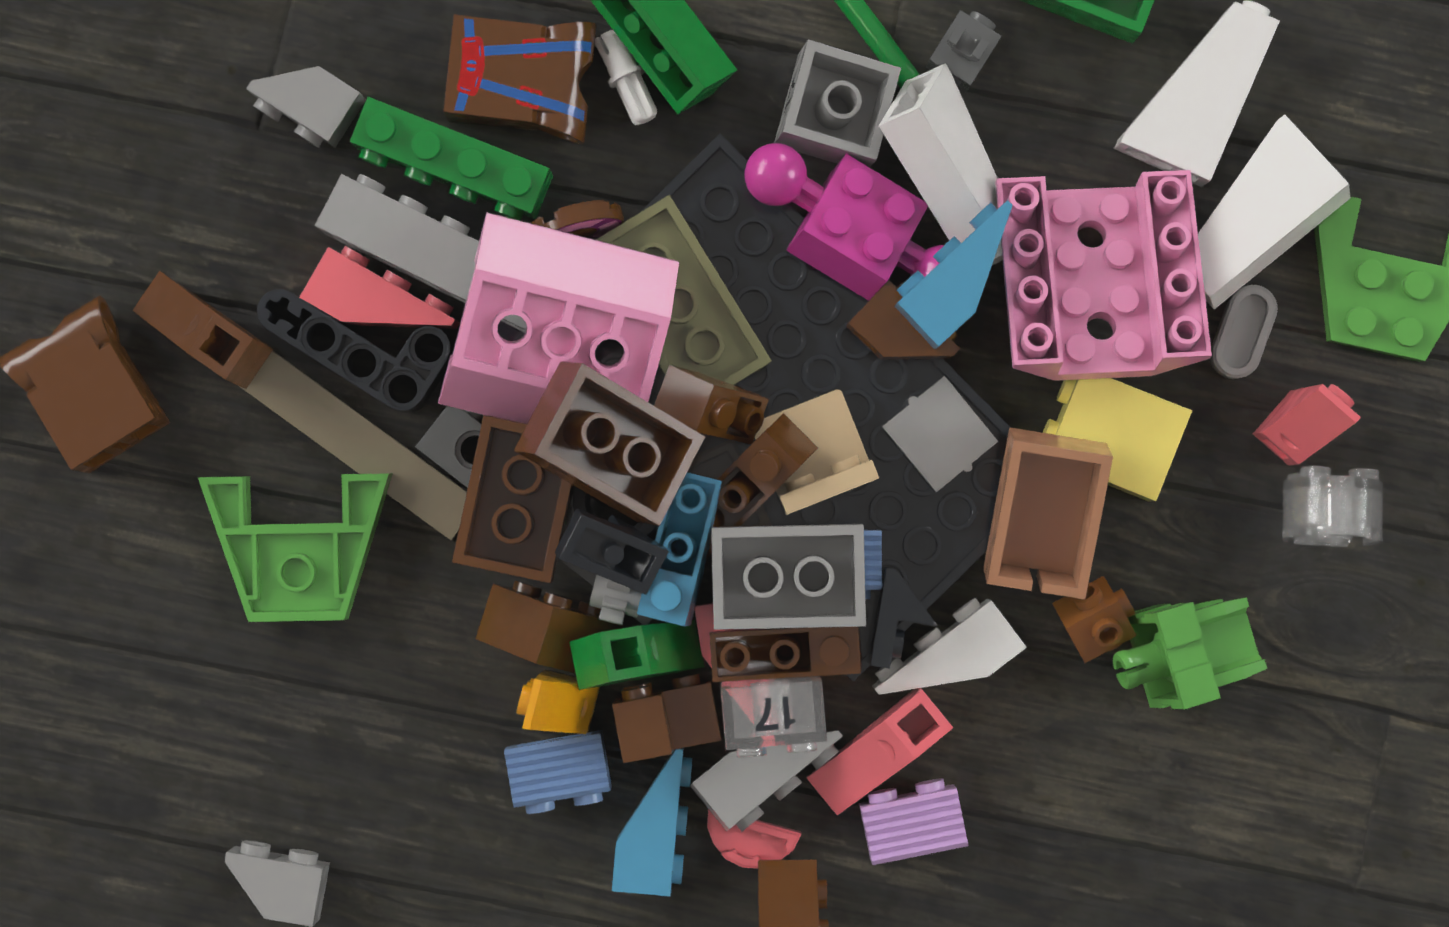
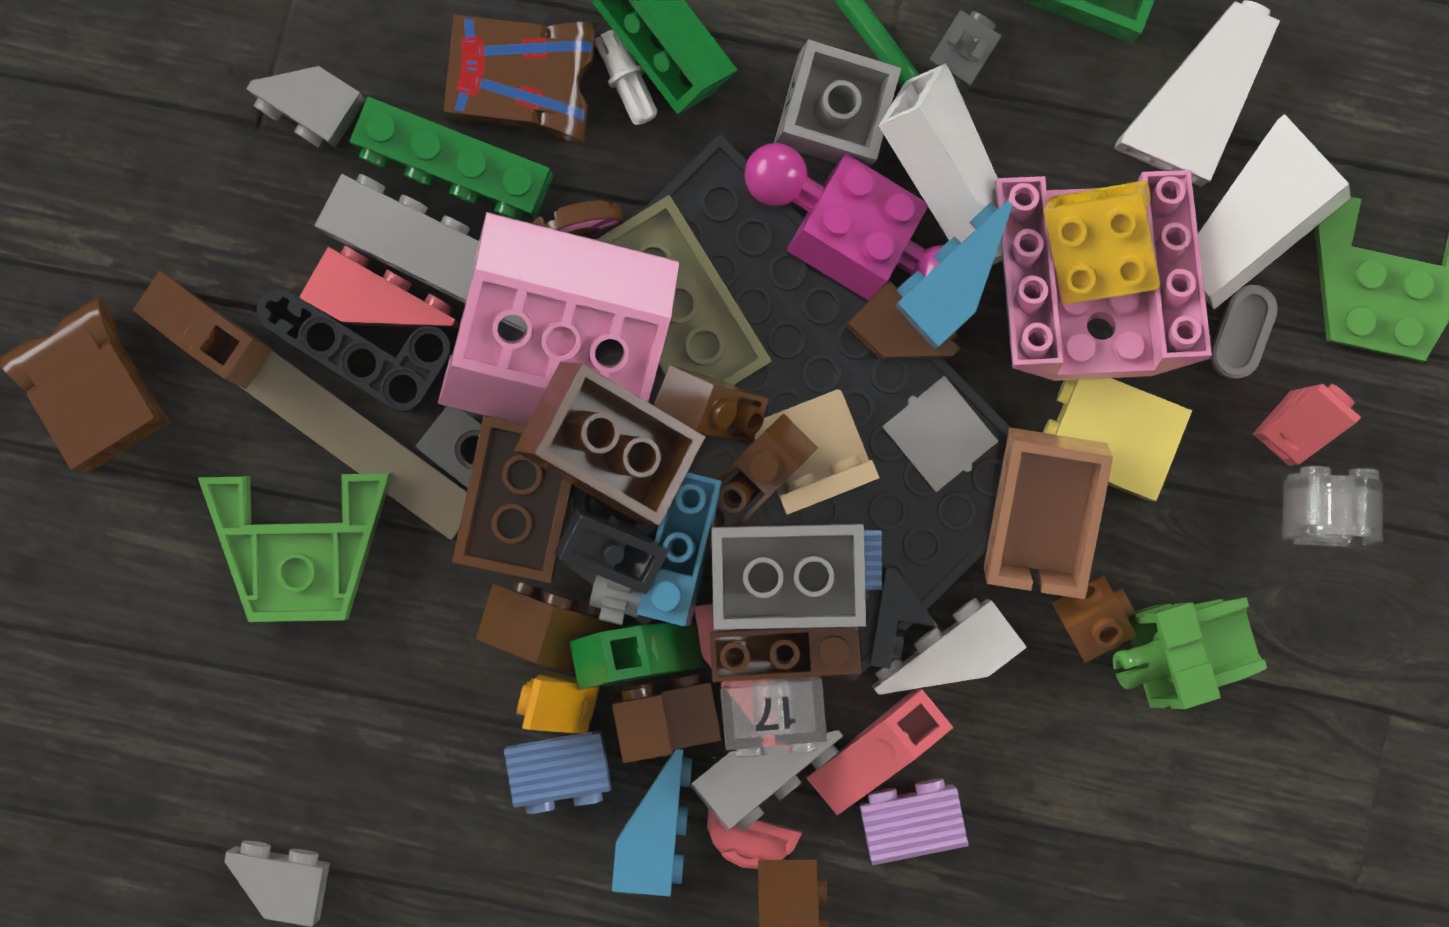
none -> yellow bracket [1044,180,1160,304]

